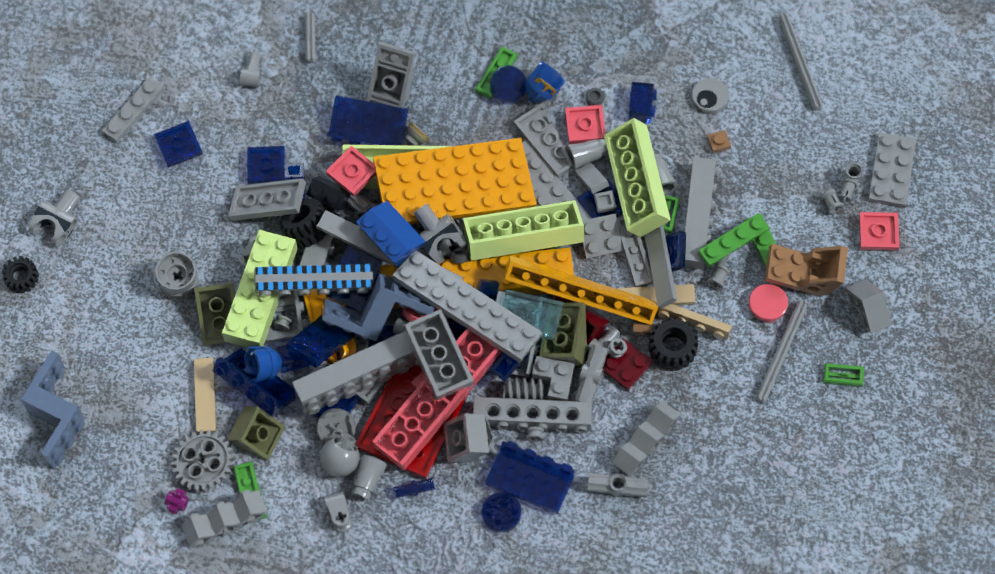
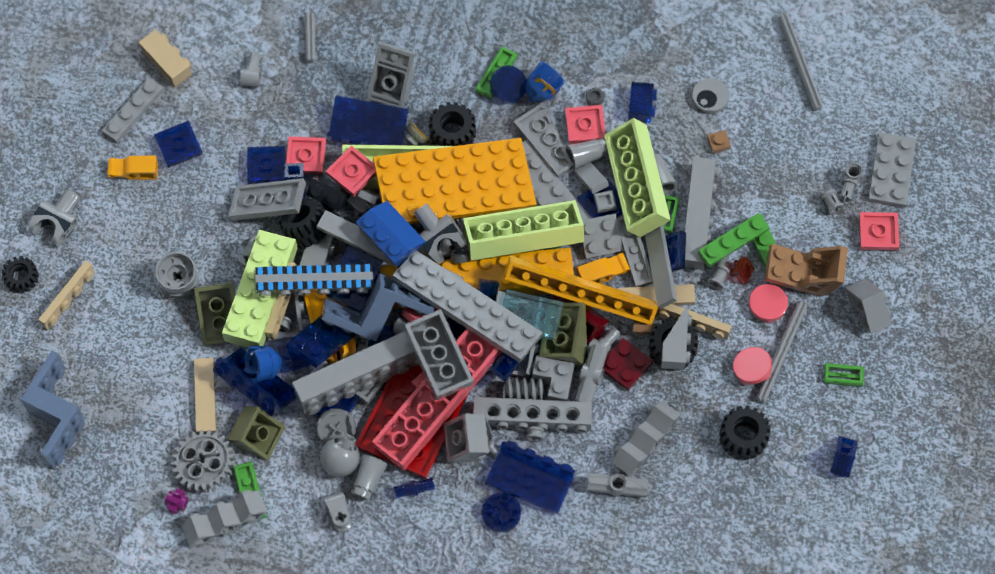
light grey bush [607,338,627,358] -> none
none -> tan plate [38,260,95,330]
none -> light orange piece [107,156,159,180]
none -> tan brick [139,30,192,87]
none -> tan tile [265,262,296,340]
none -> coral plate [285,136,326,175]
none -> light grey tile [358,189,381,205]
none -> black tyre [429,102,476,146]
none -> light orange piece [577,253,630,284]
none -> light grey slope [661,308,692,370]
none -> black tyre [719,406,771,460]
none -> clear red tile [729,256,755,284]
none -> coral tile [733,347,772,385]
none -> clear blue slope [830,436,858,478]

